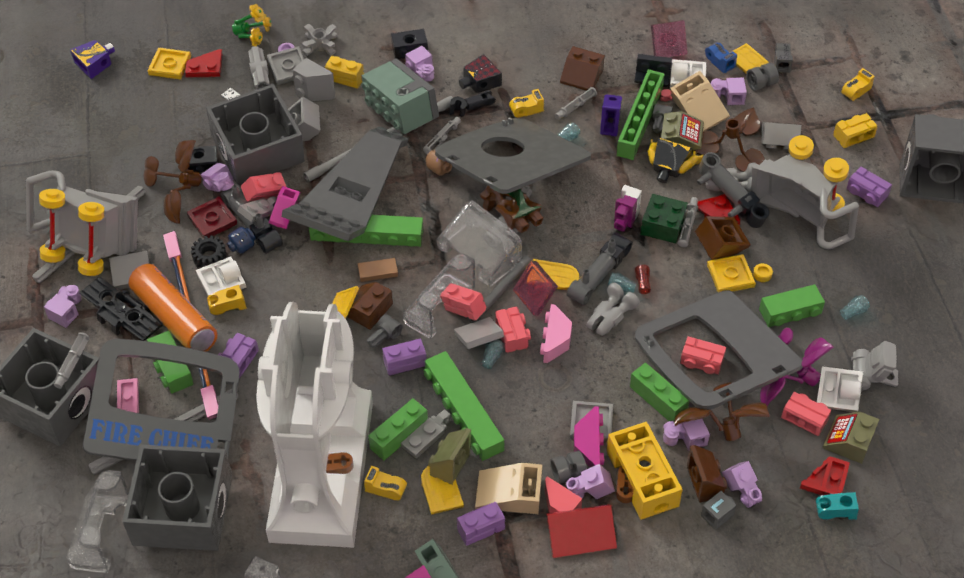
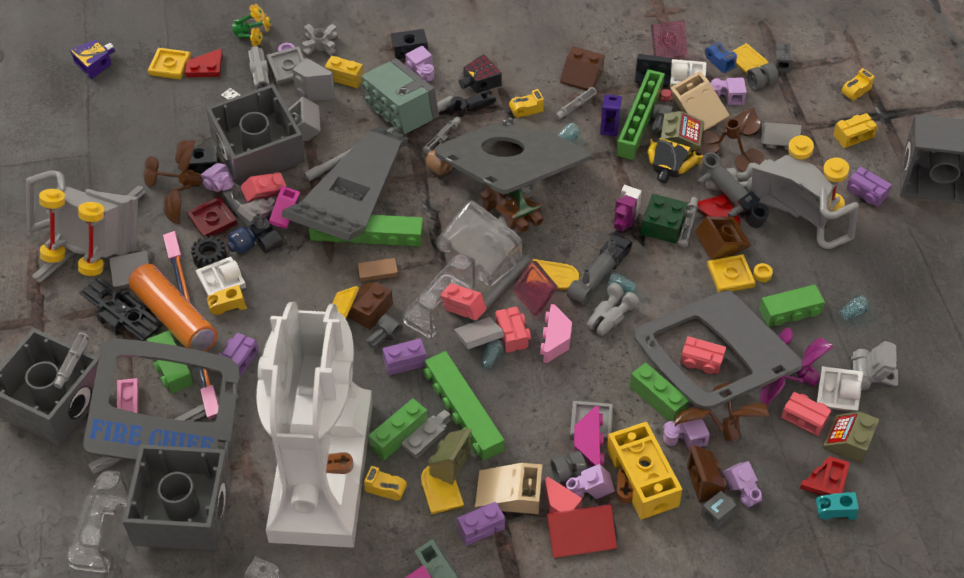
lavender brick [44,285,81,328] -> none
clear red pin [635,265,651,294] -> none

